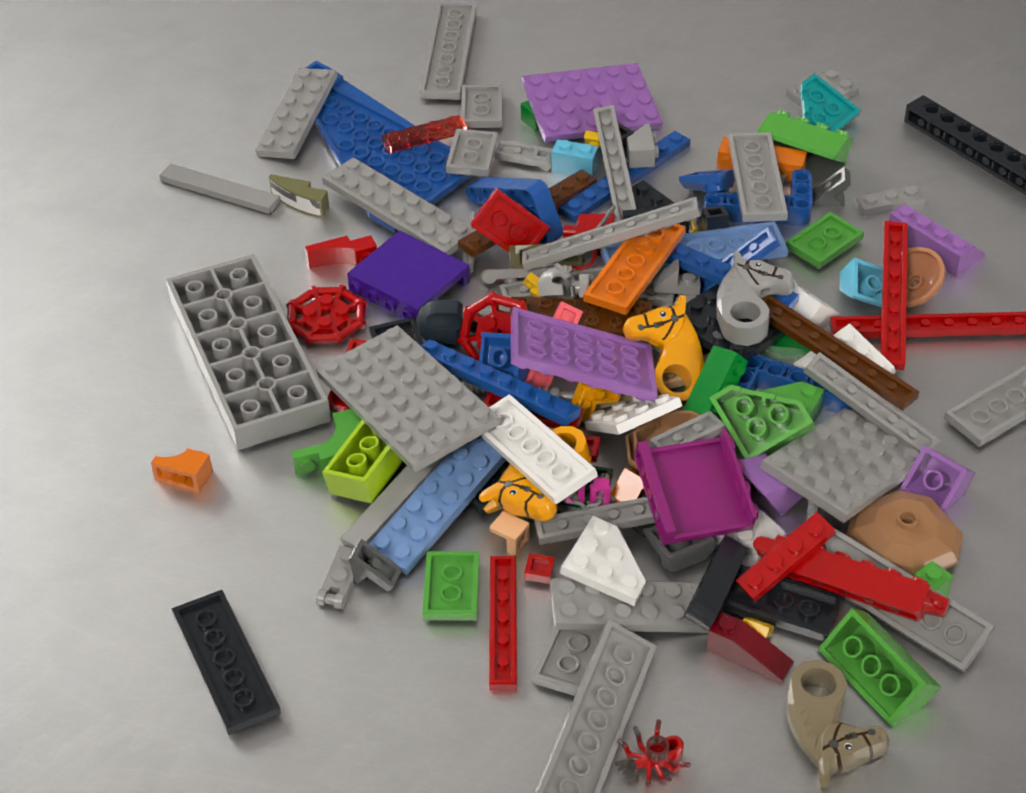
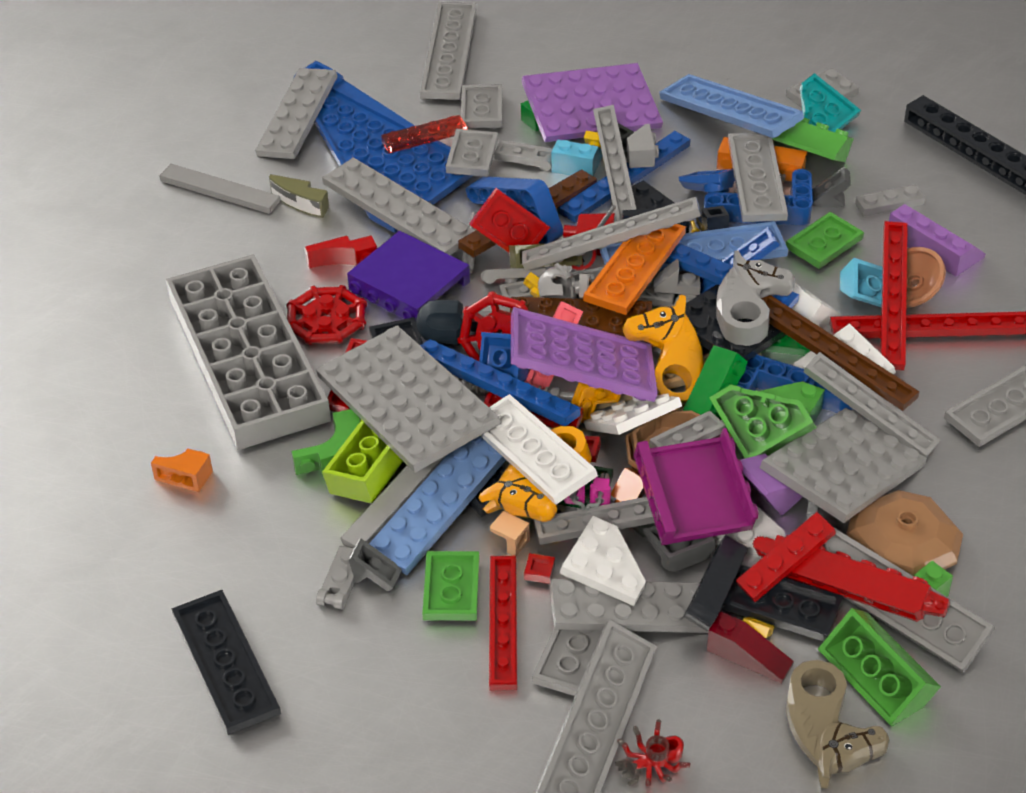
medium lavender slope [899,446,976,514] -> none
none -> medium blue plate [659,74,804,138]

